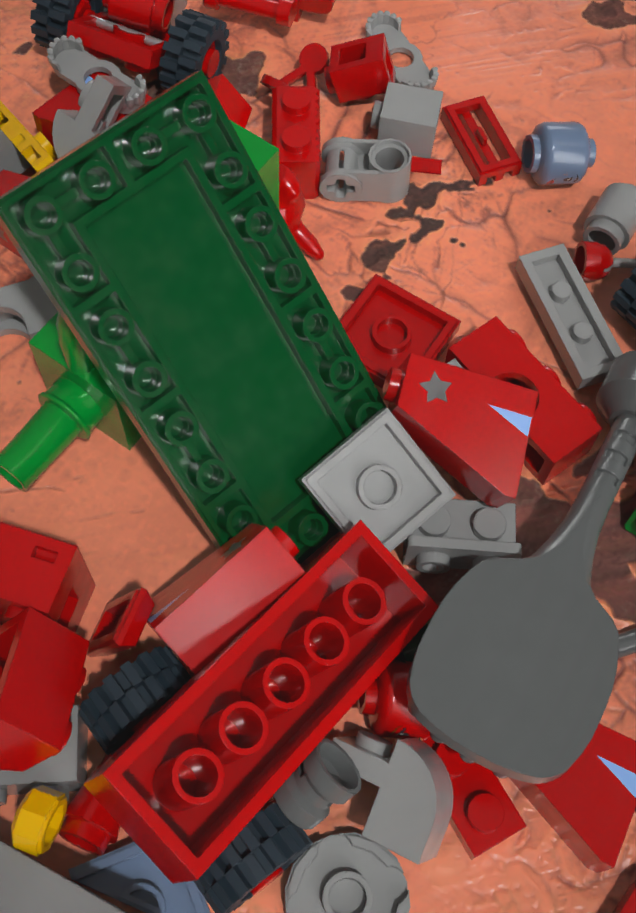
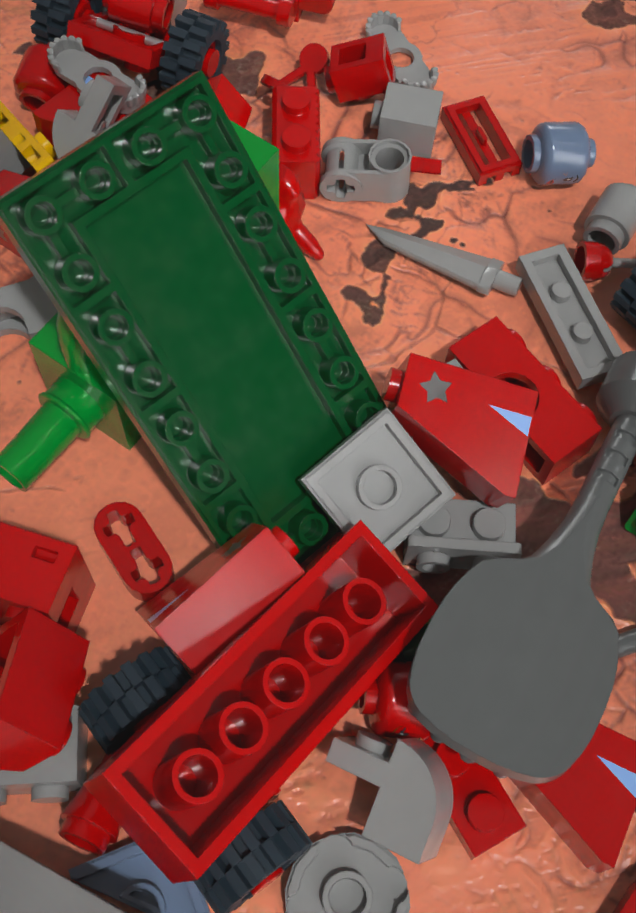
yellow tile [11,785,67,857] -> none
red tile [87,587,155,657] -> none
dark grey wheel [273,739,361,830] -> none
red tile [340,274,461,389] -> none
none -> red head [13,42,70,112]
none -> red beam [94,502,175,602]
none -> light grey bar [366,224,523,297]

